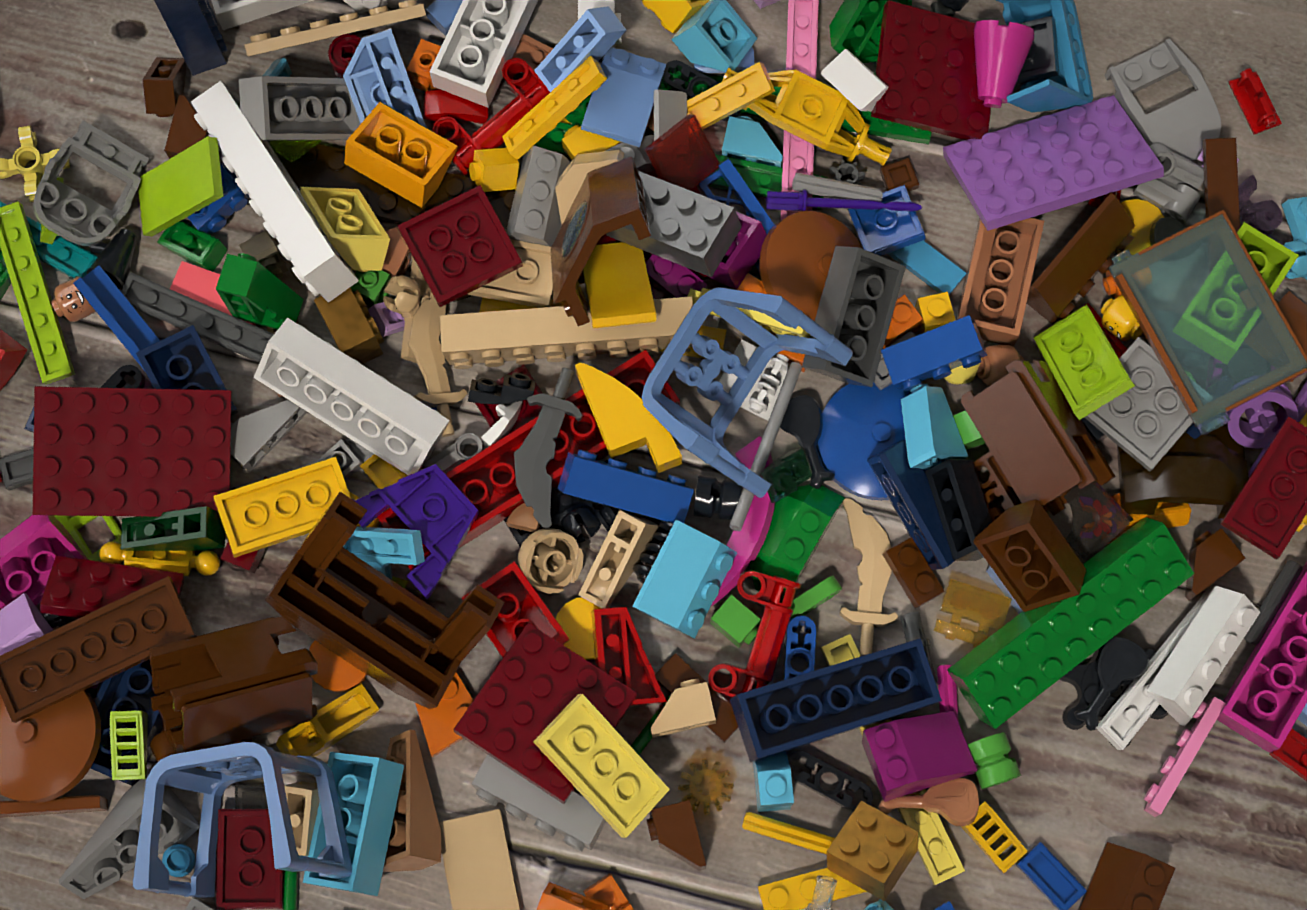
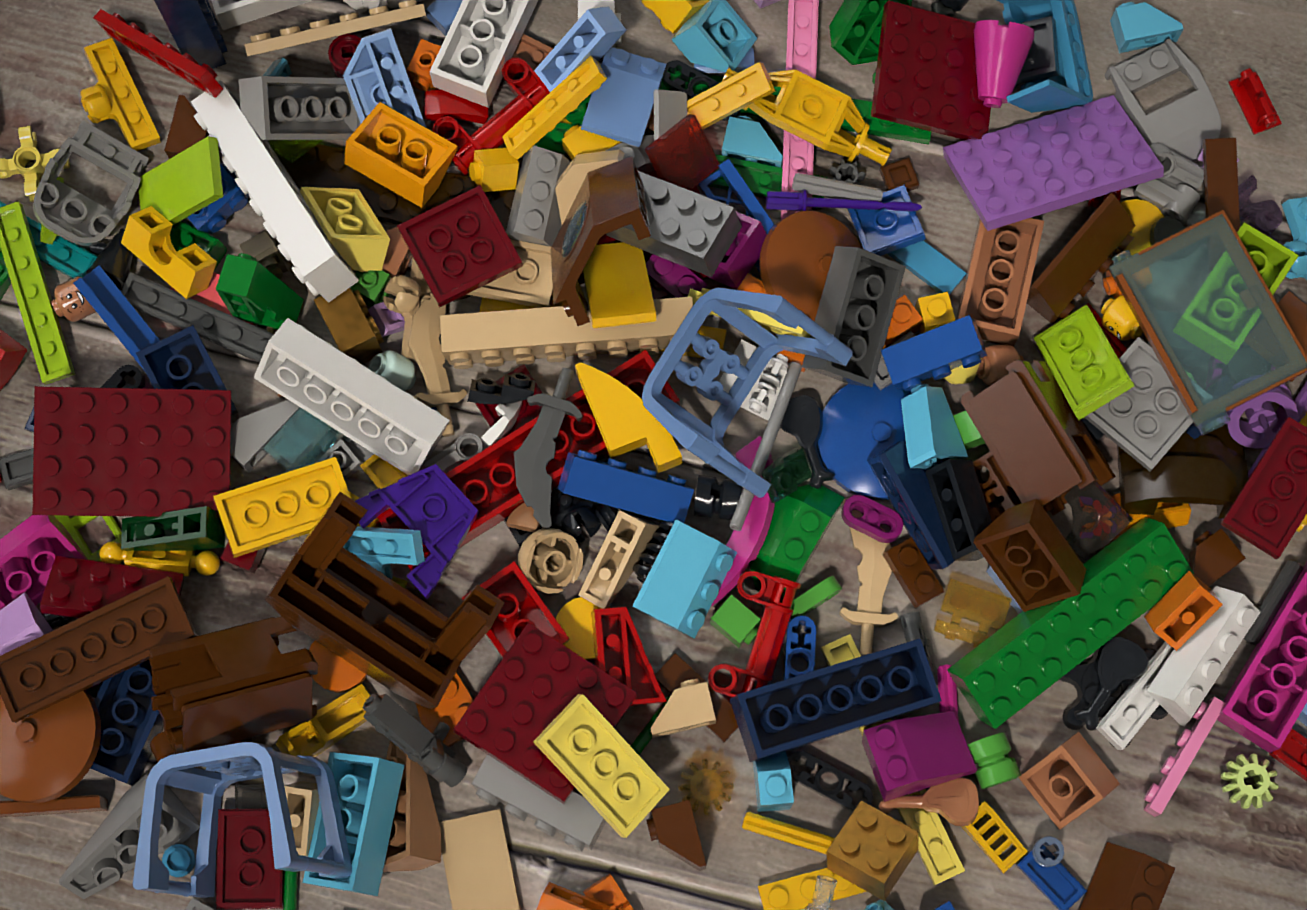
lime slope [110,711,148,781] -> none
reddish brown slope [143,57,186,117] -> none
white slope [821,49,889,112] -> none
none -> yellow plate [80,38,161,151]
none -> red plate [93,9,223,98]
none -> yellow arch [121,206,217,299]
none -> clear light blue brick [263,407,338,472]
none -> dark grey piece [363,693,468,787]
none -> light aqua head [368,350,416,392]
none -> magenta plate [841,495,903,543]
none -> nougat slope [1019,731,1120,830]
none -> sand blue bush [1032,836,1064,867]
none -> medium azure slope [1110,2,1184,53]
none -> orange brick [1144,570,1223,651]
none -> yellowish green gear [1221,753,1278,809]

